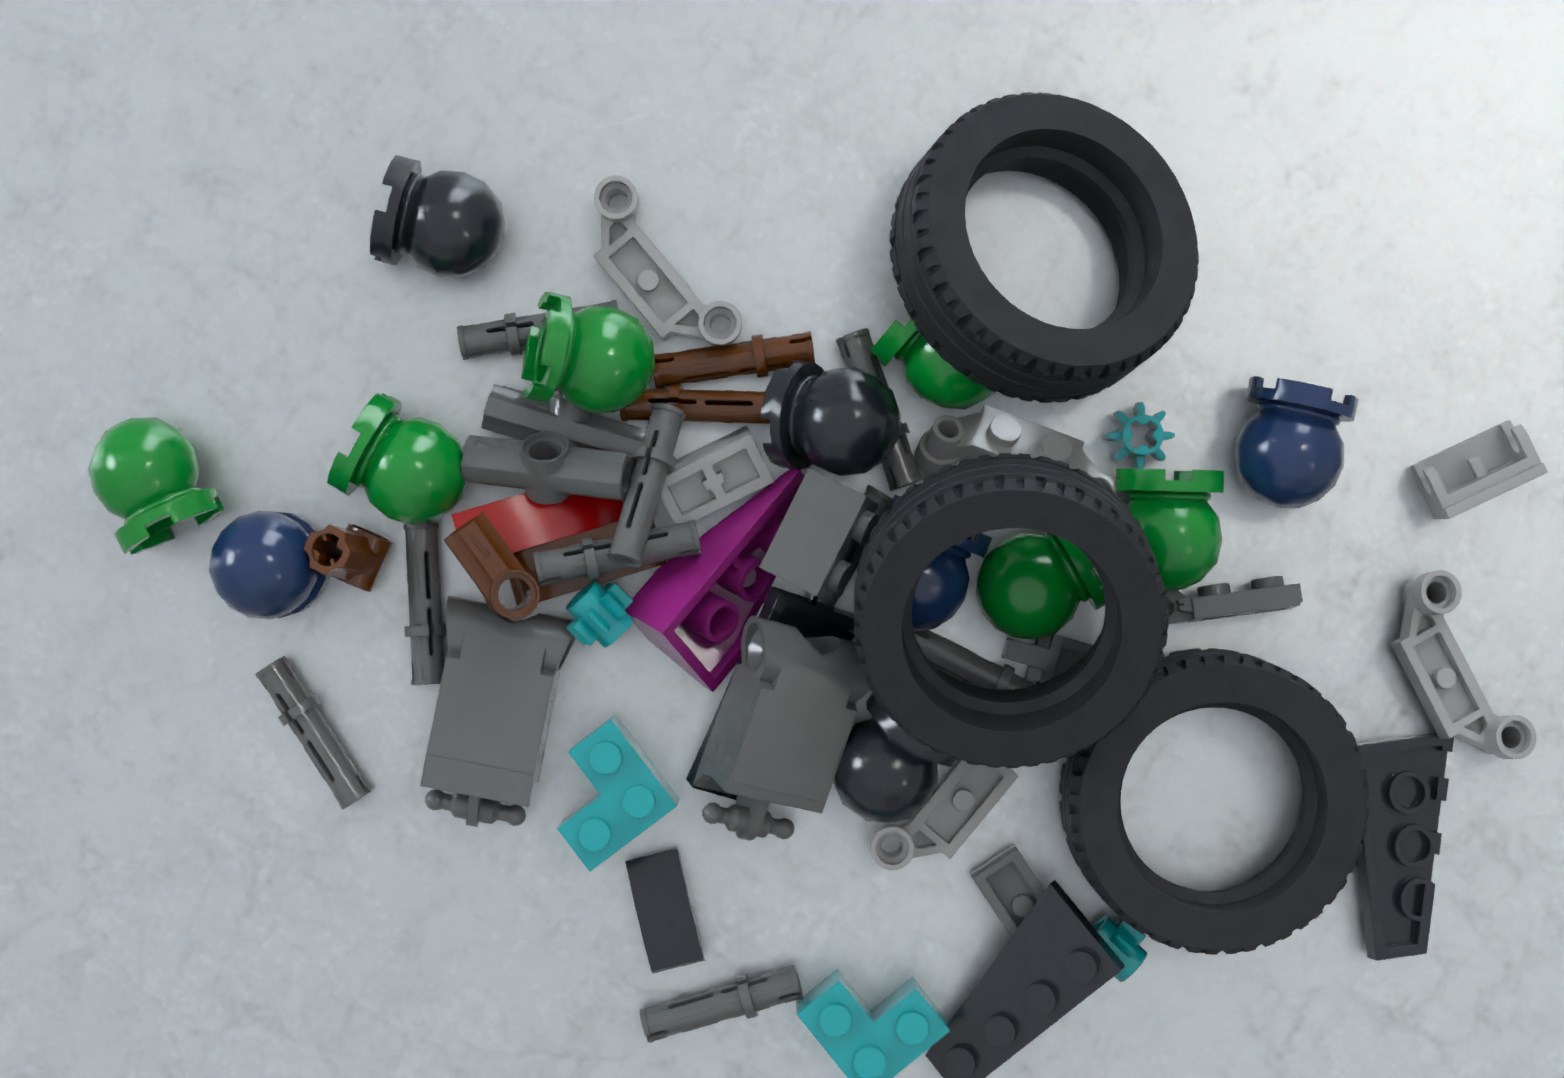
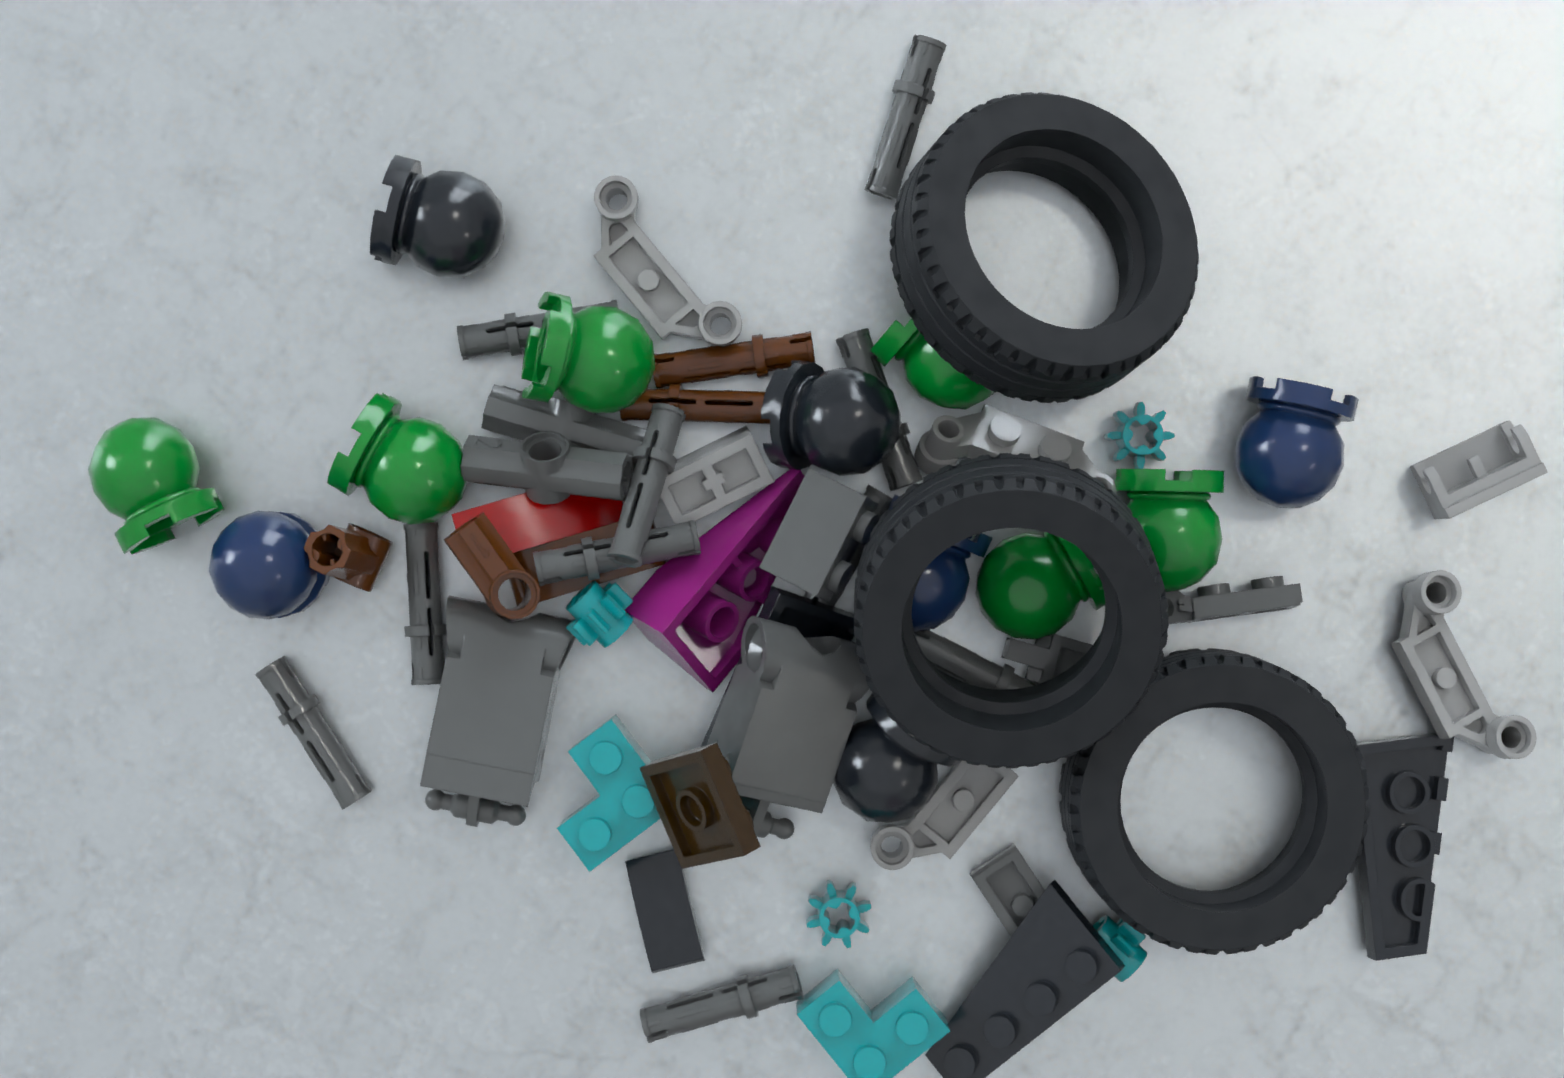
none -> dark brown plate [640,742,761,869]
none -> teal gear [806,880,872,948]
none -> dark grey pin [864,35,947,200]

